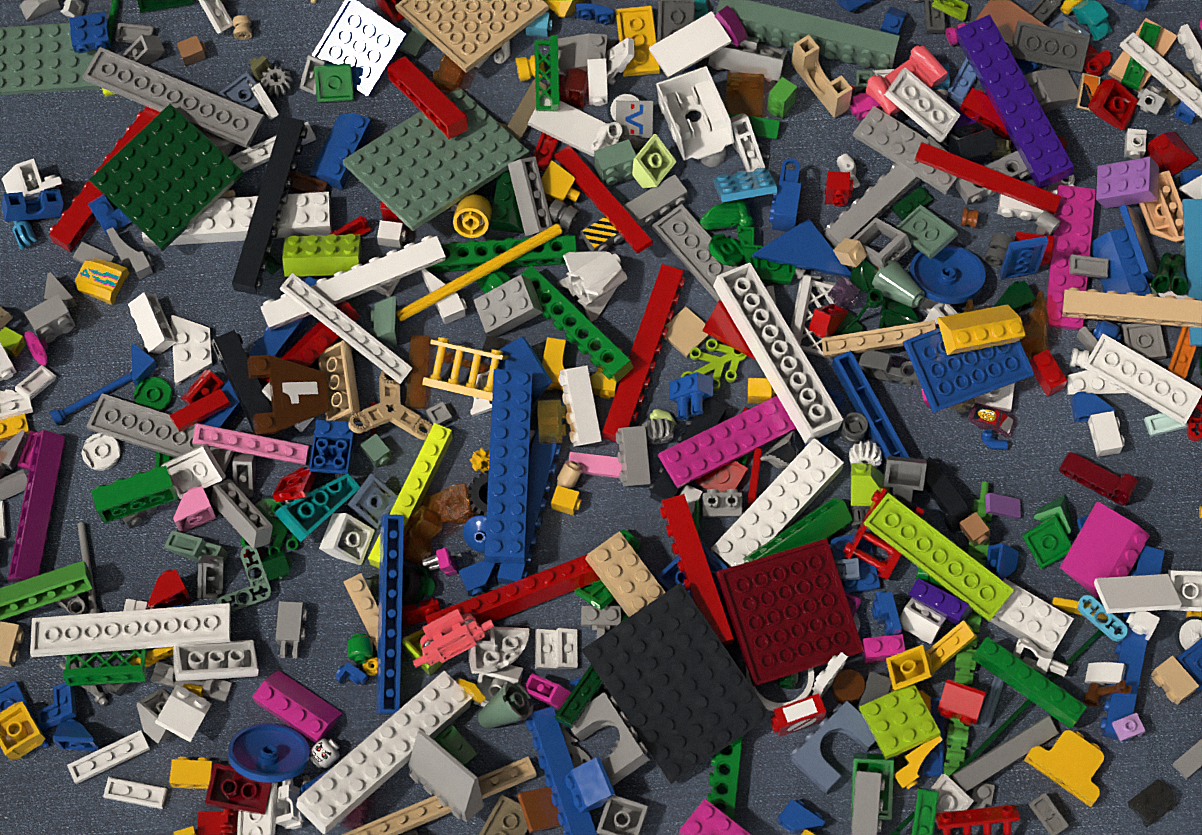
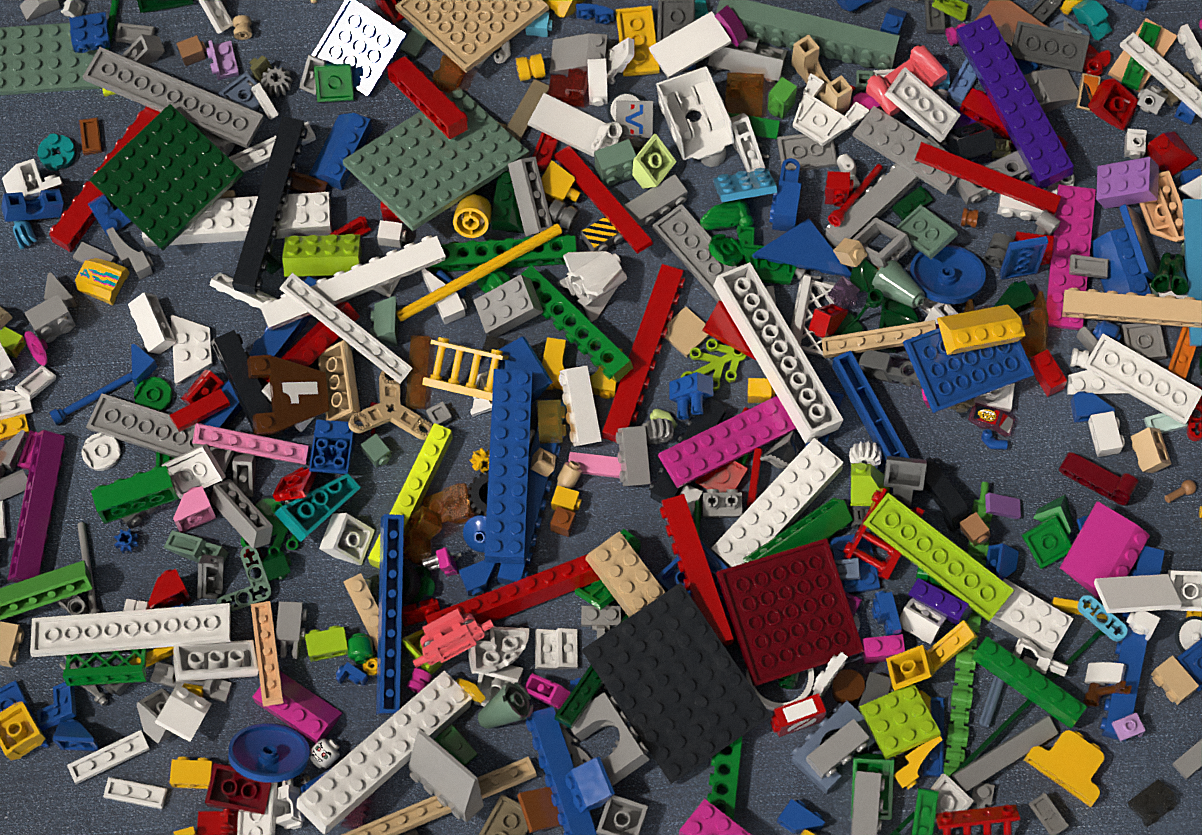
sand blue piece [348,474,398,529] -> none
clear orange bar [443,350,487,374] -> none
green fence [534,35,559,111] -> none
dark grey wheel [841,412,868,445] -> none
slope [938,679,986,725] -> none
none -> teal plate [37,133,76,171]
none -> dark orange tile [79,117,102,155]
none -> blue gear [114,529,139,554]
none -> lavender bracket [206,40,239,80]
none -> white plate [210,273,278,309]
none -> light nougat plate [251,601,283,707]
none -> lime brick [305,626,348,662]
none -> dark pink wheel [406,668,432,693]
none -> blue bar [436,269,467,298]
none -> tan slope [531,448,556,477]
none -> dark orange brick [550,506,576,537]
none -> light grey tile [777,134,837,171]
none -> white wing [793,73,870,146]
none -> light grey brick [806,719,869,779]
none -> red piece [828,164,883,227]
none -> tan brick [1130,427,1171,473]
none -> medium nougat bar [1164,480,1197,503]

